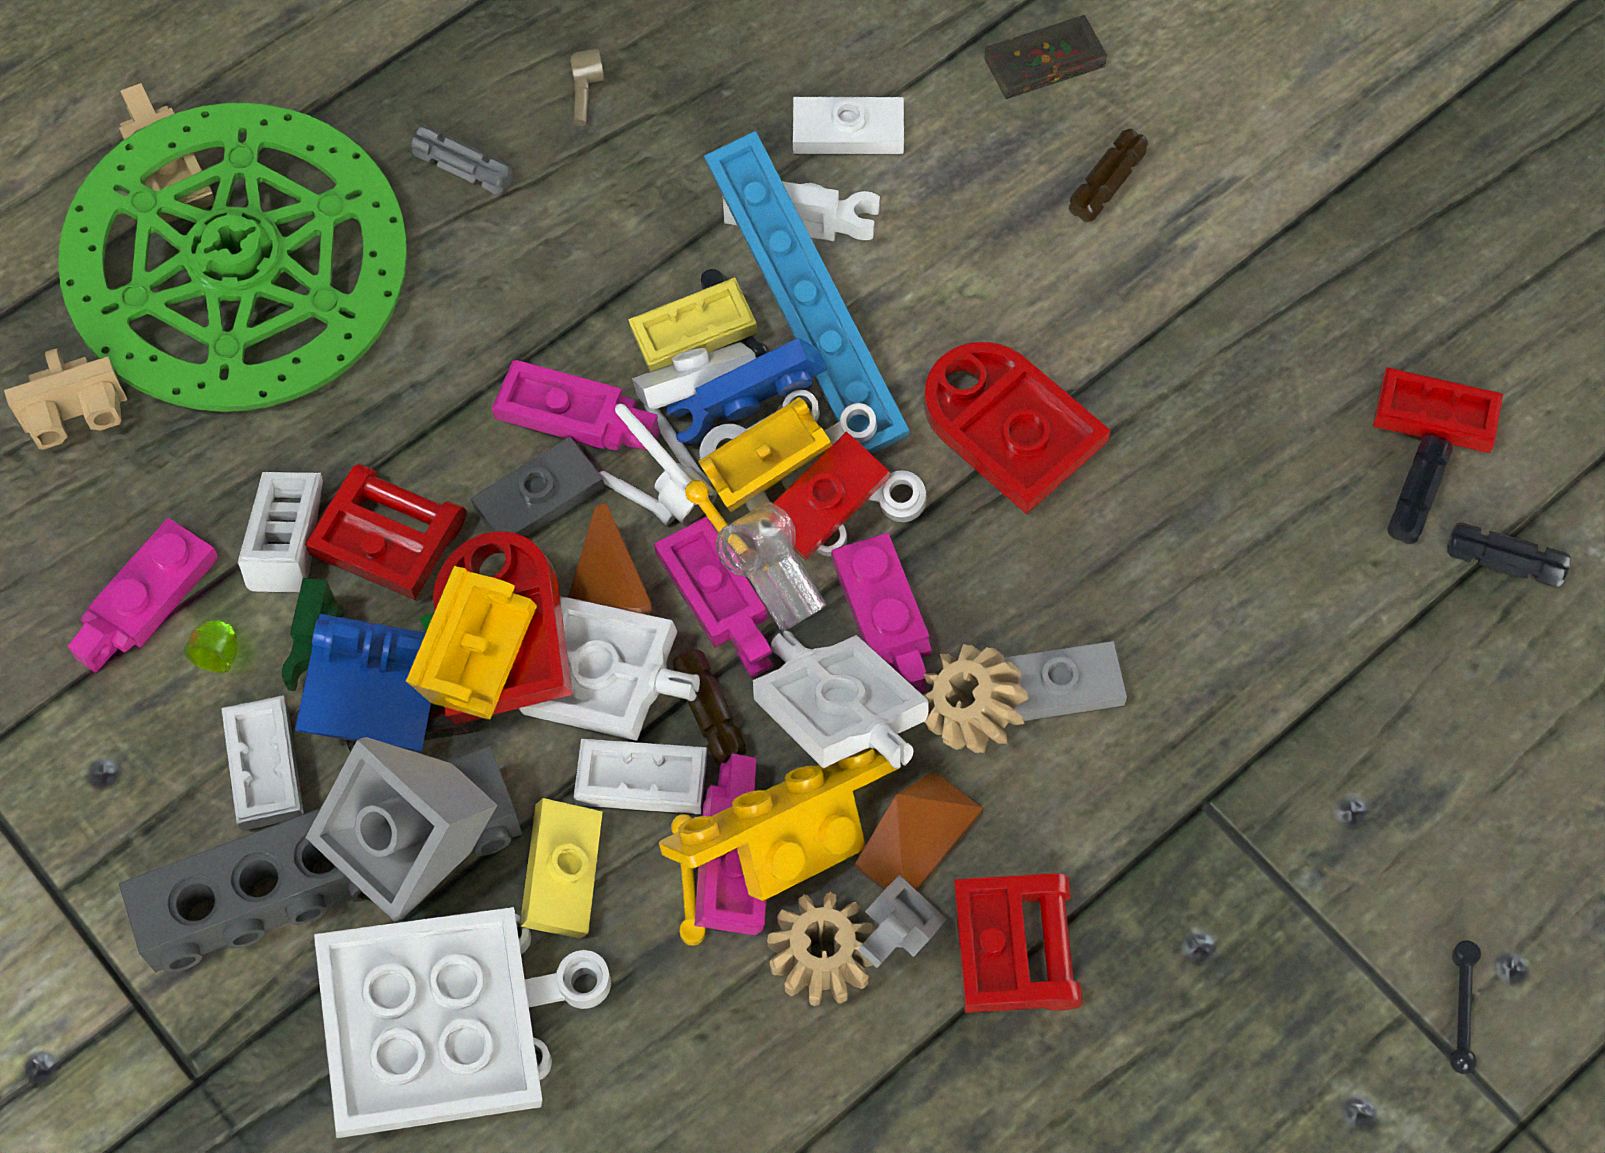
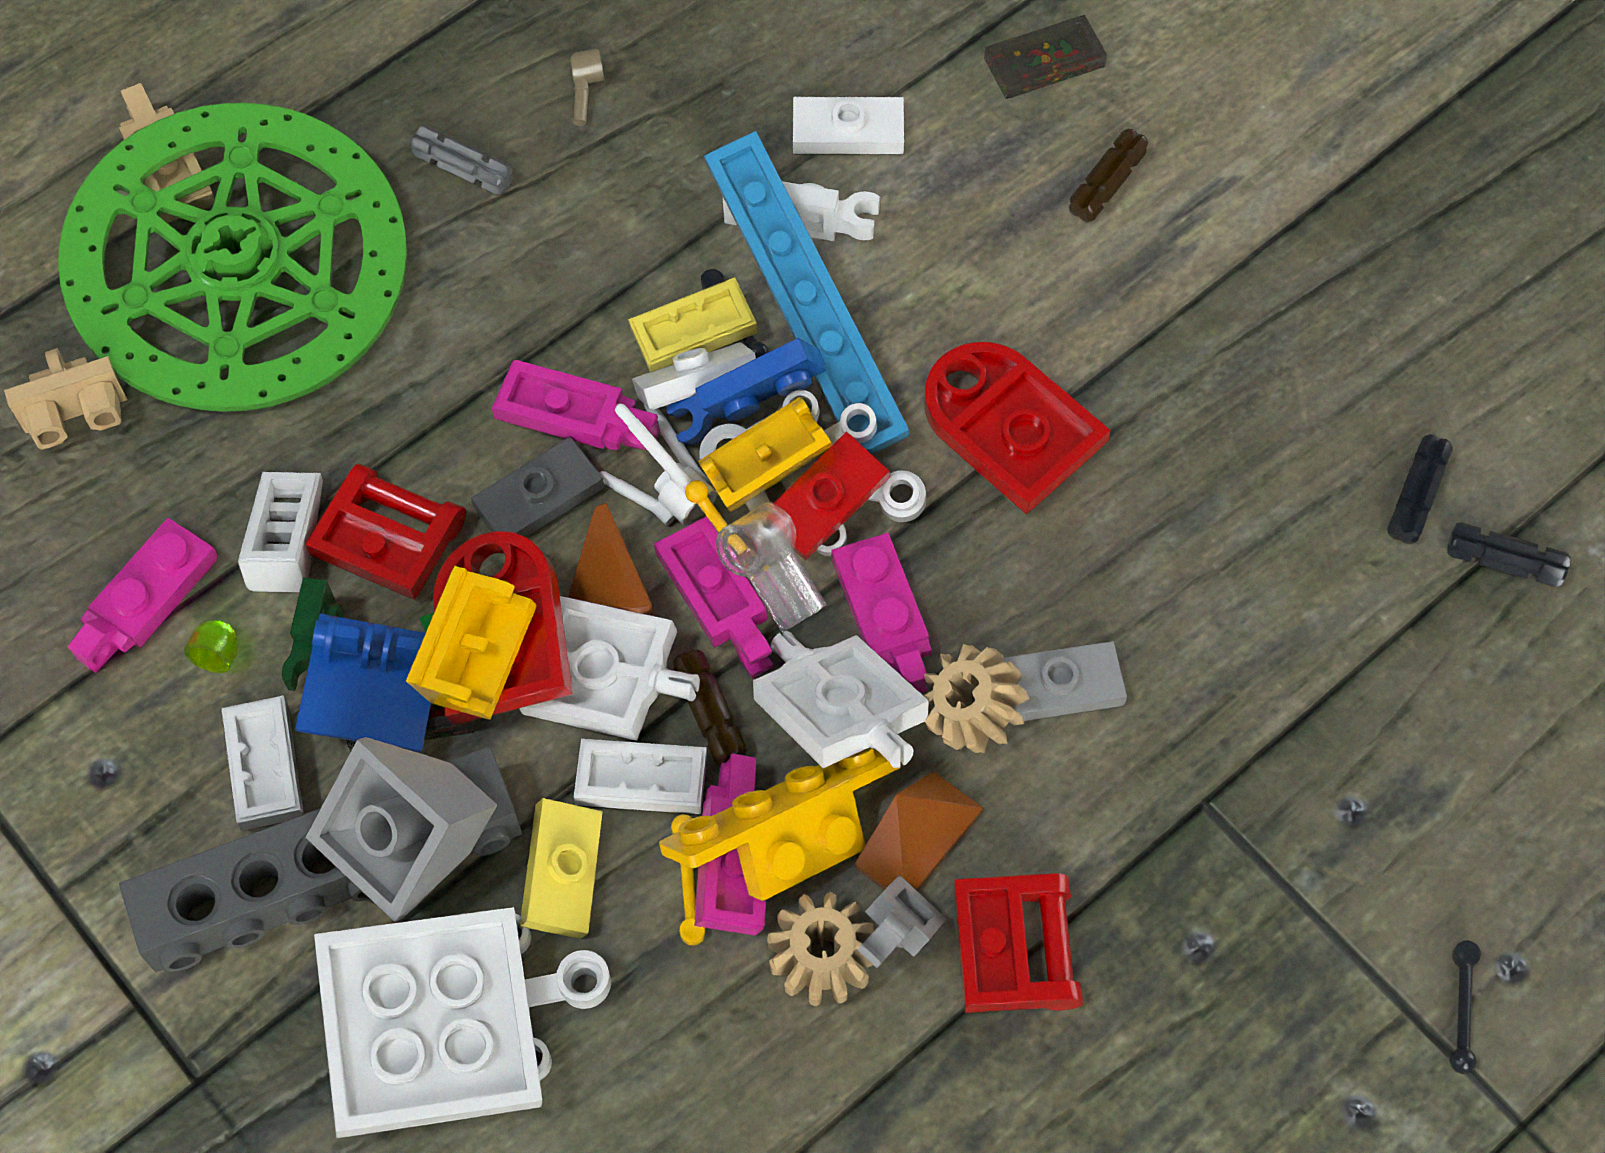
red plate [1372,367,1503,453] -> none

